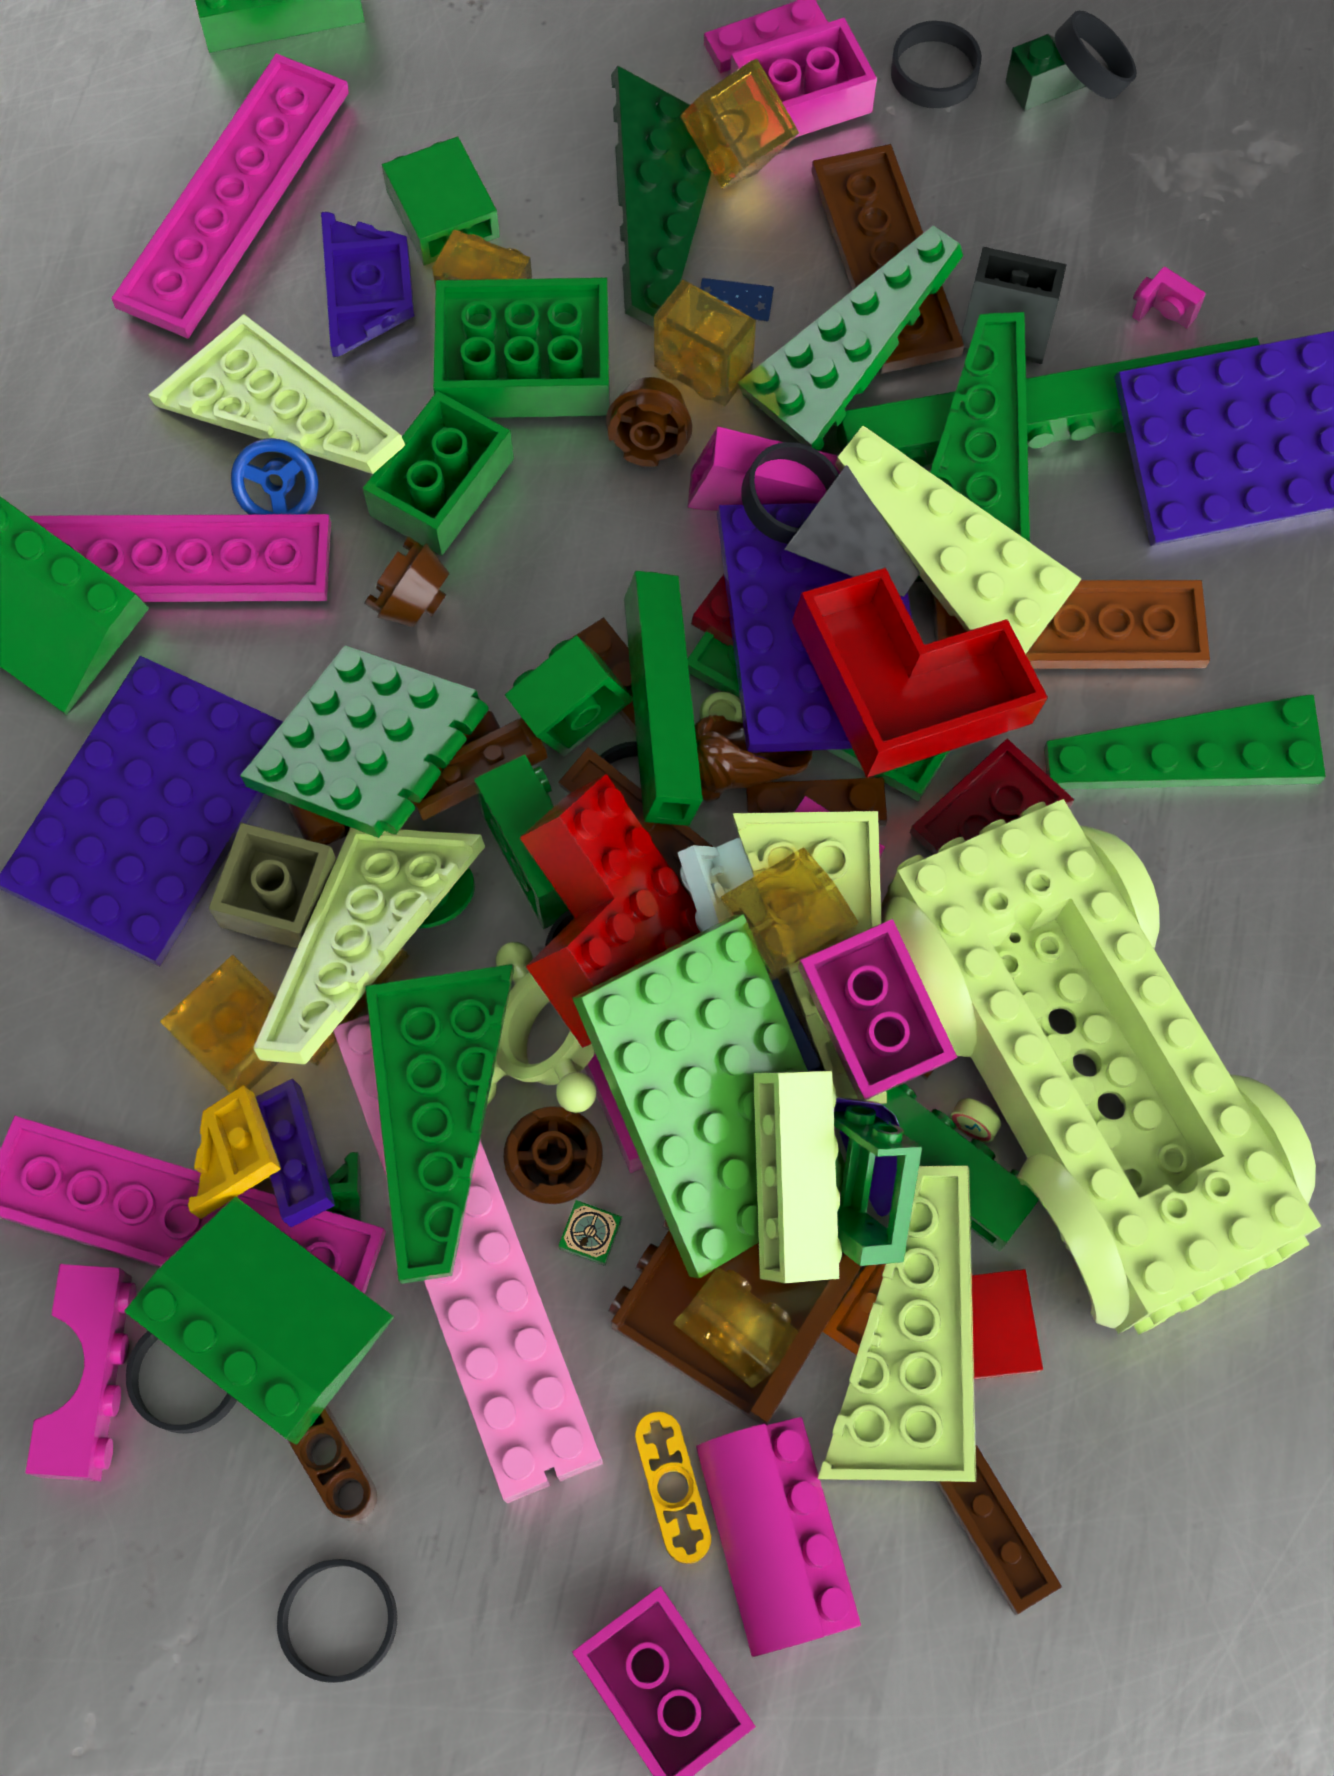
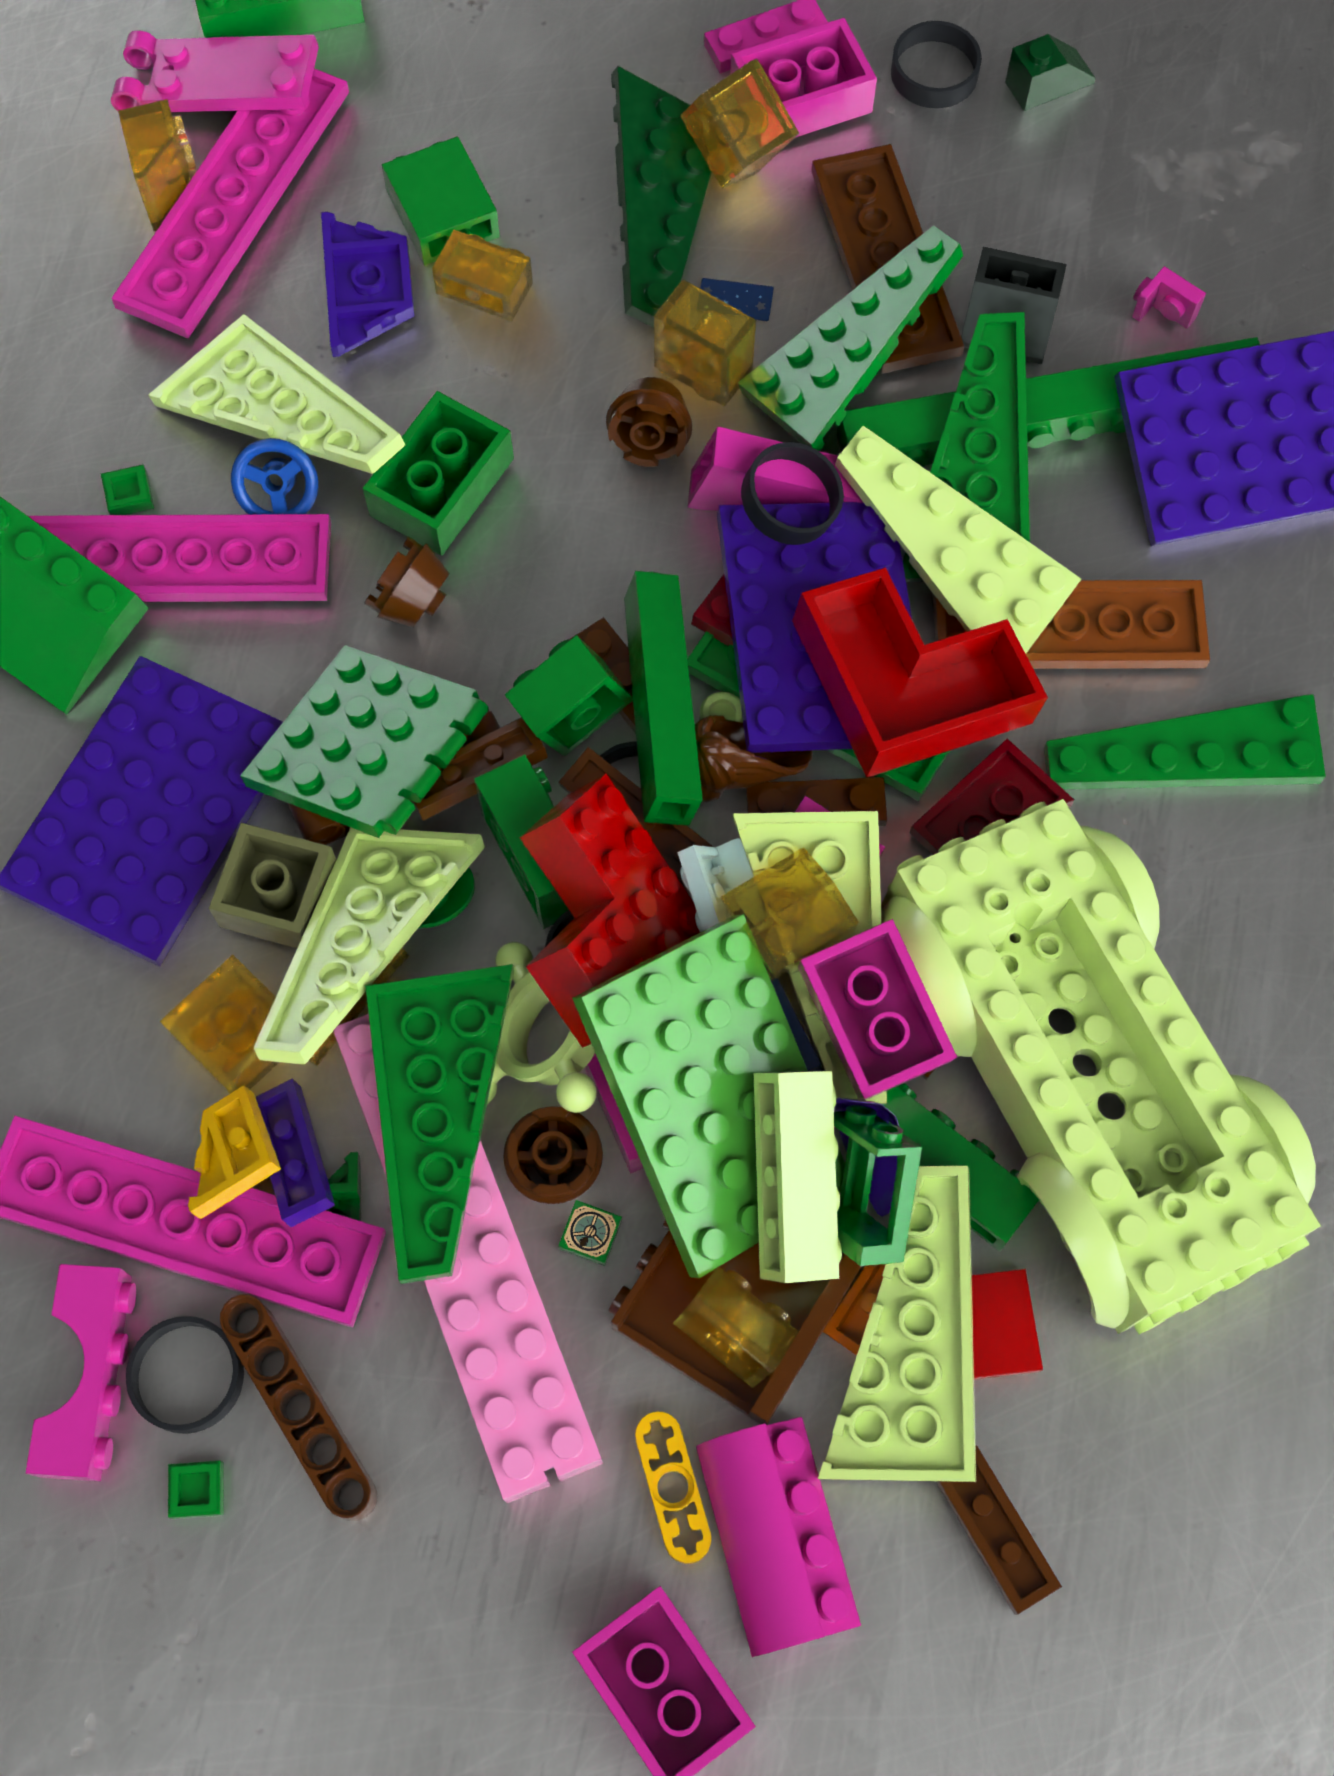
green slope [124,1196,394,1445] -> none
black tyre [277,1559,397,1683] -> none
green slope [433,277,610,418] -> none
flat silver sticker [785,465,920,597] -> none
yellowish green tile [950,1098,1001,1143] -> none
black tyre [1055,10,1137,99] -> none
none -> green tile [101,464,155,515]
none -> dark pink hinge [111,30,319,116]
none -> clear yellow slope [118,99,197,231]
none -> green tile [168,1460,224,1519]

